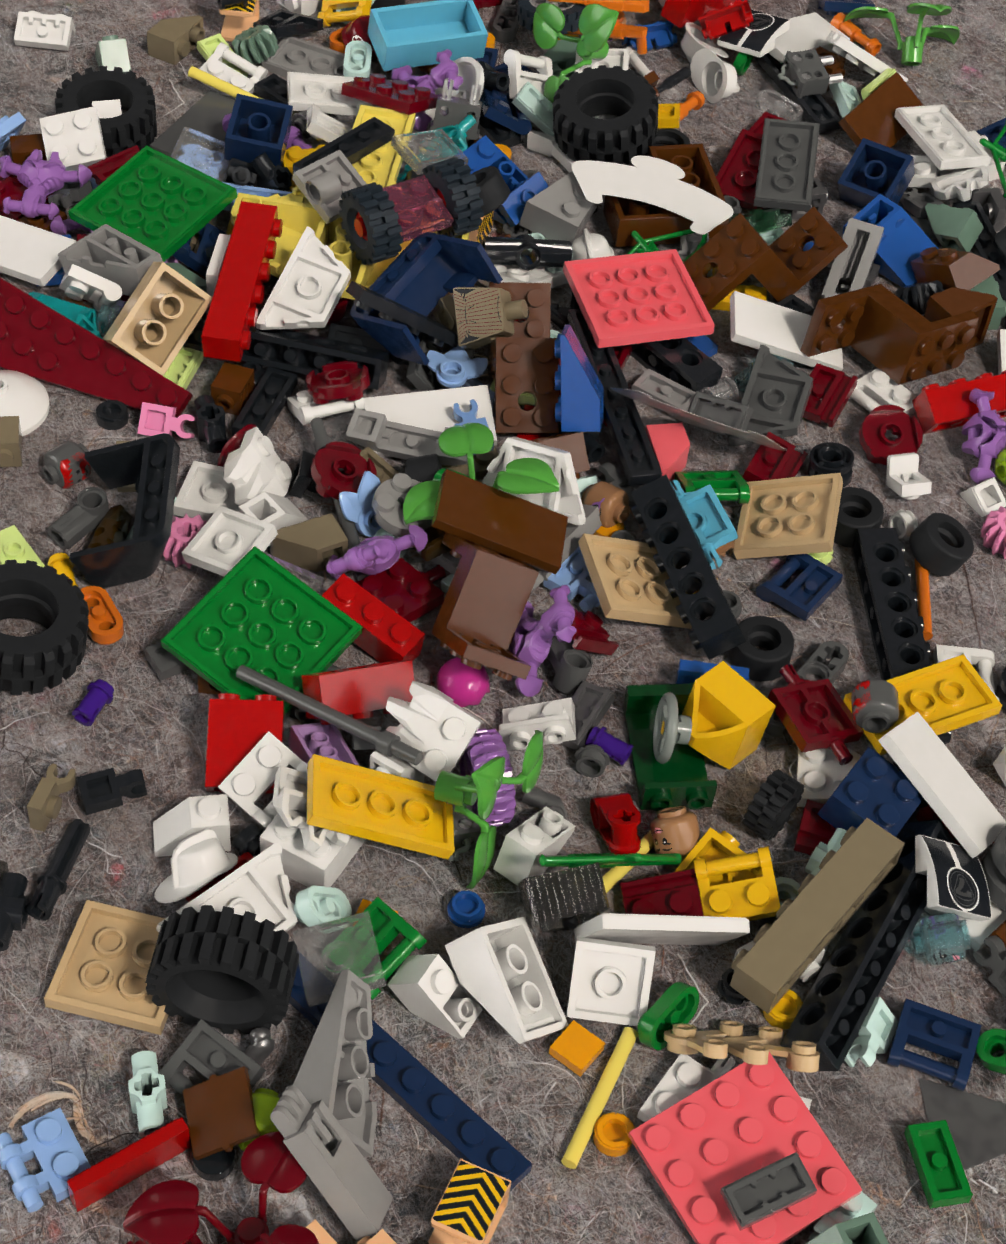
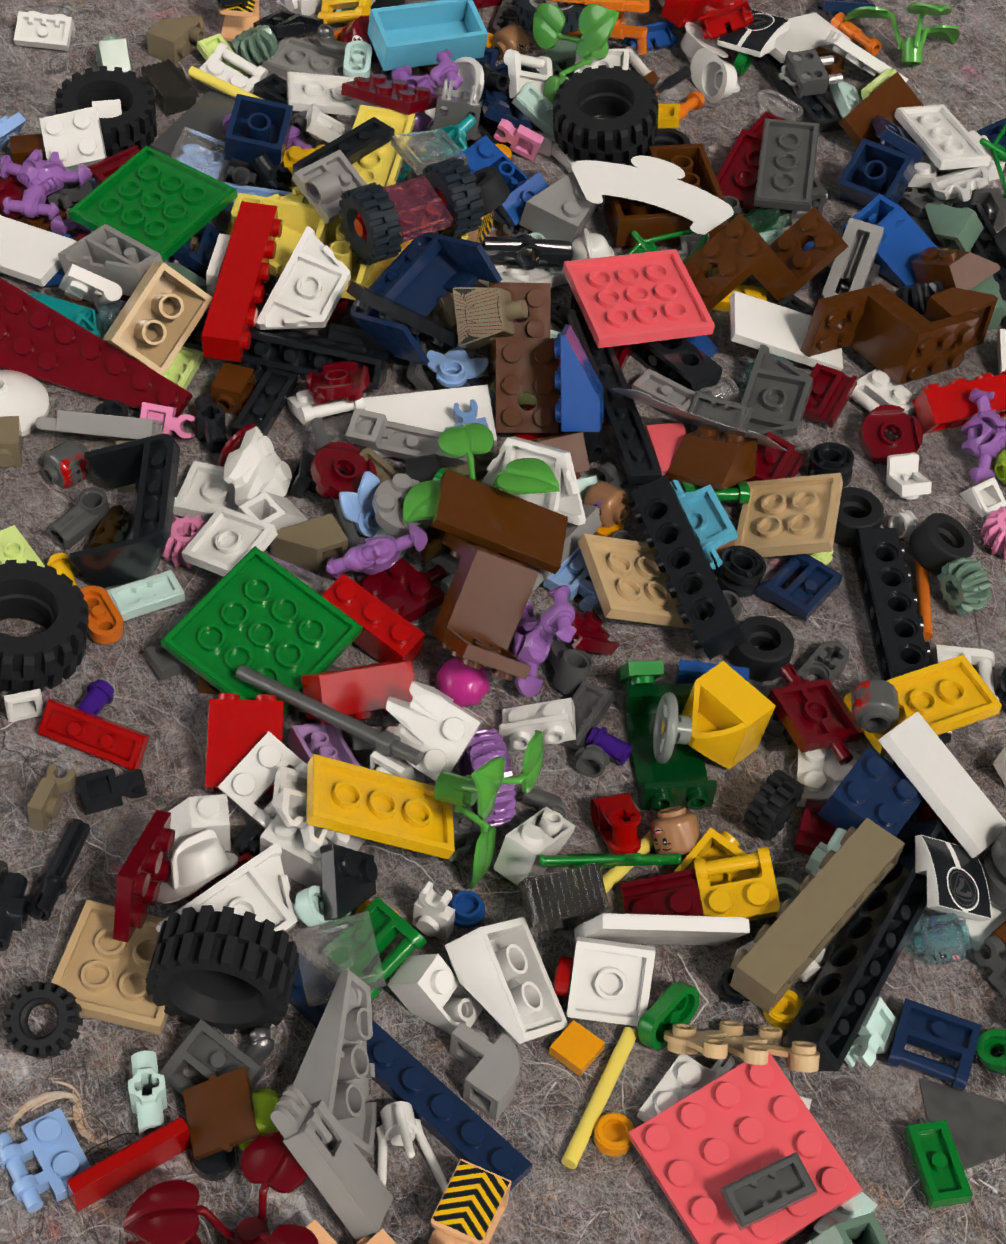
none -> black tyre [2,981,83,1058]
none -> white slope [3,689,44,722]
none -> light grey hinge [35,410,163,439]
none -> red tile [37,699,150,770]
none -> light aqua plate [107,570,185,621]
none -> dark red plate [113,810,175,943]
none -> clear smoke brick [141,59,199,117]
none -> flat silver arm [317,24,348,56]
none -> black wing [320,844,378,921]
none -> white plant [376,1101,448,1194]
none -> white plate [412,881,455,941]
none -> light grey brick [449,1022,520,1121]
none -> medium nougat head [491,24,530,61]
none -> bright pink plate [493,119,545,161]
none -> red tile [554,956,574,997]
none -> green plate [616,660,664,685]
none -> reddish brown slope [667,425,757,490]
none -> black wheel [714,546,766,597]
none -> dark blue plate [872,114,923,163]
none -> sand green gear [937,557,993,615]

